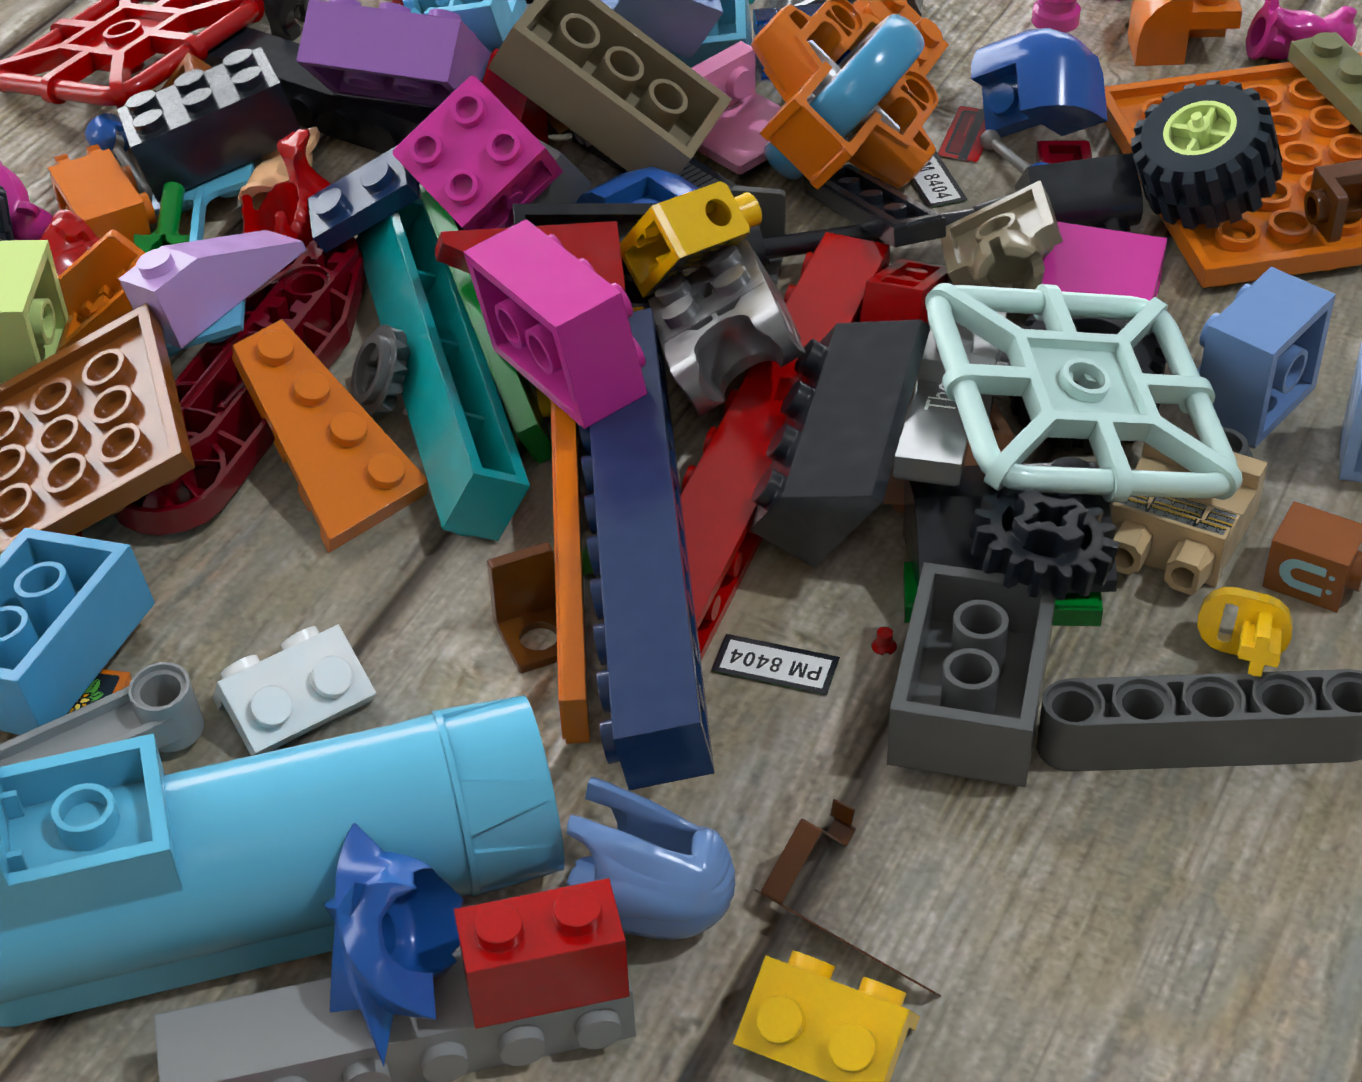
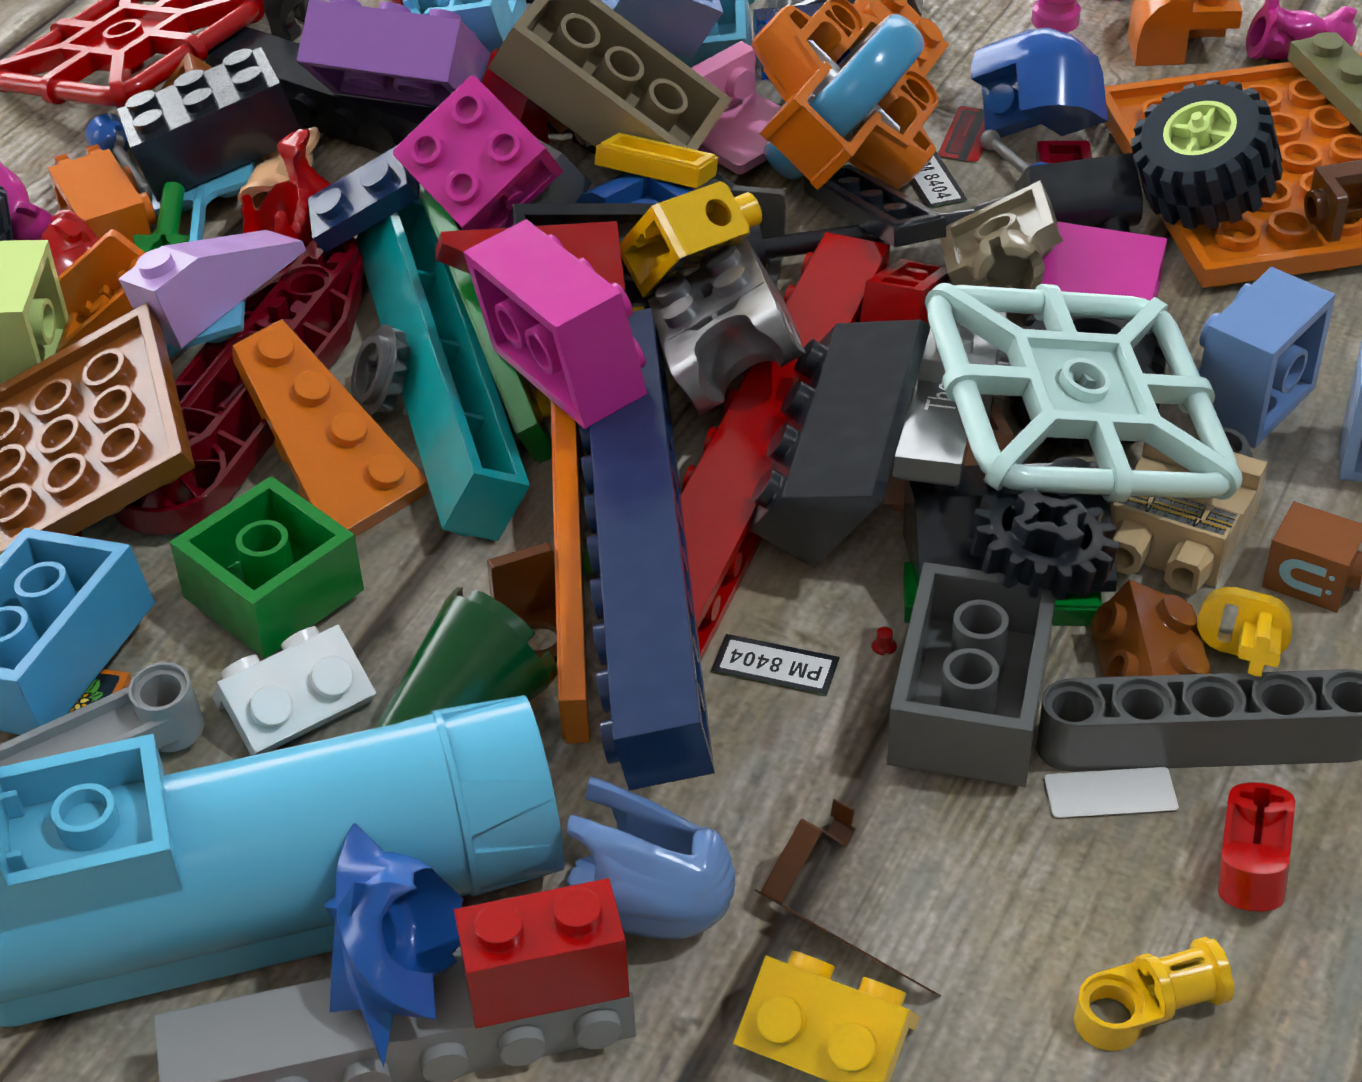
none -> green brick [170,476,364,659]
none -> dark green cone [375,587,558,728]
none -> yellow tile [594,132,718,188]
none -> white sticker [1044,767,1179,818]
none -> yellow connector [1073,936,1235,1051]
none -> dark orange bracket [1090,579,1211,677]
none -> red piece [1218,782,1296,912]

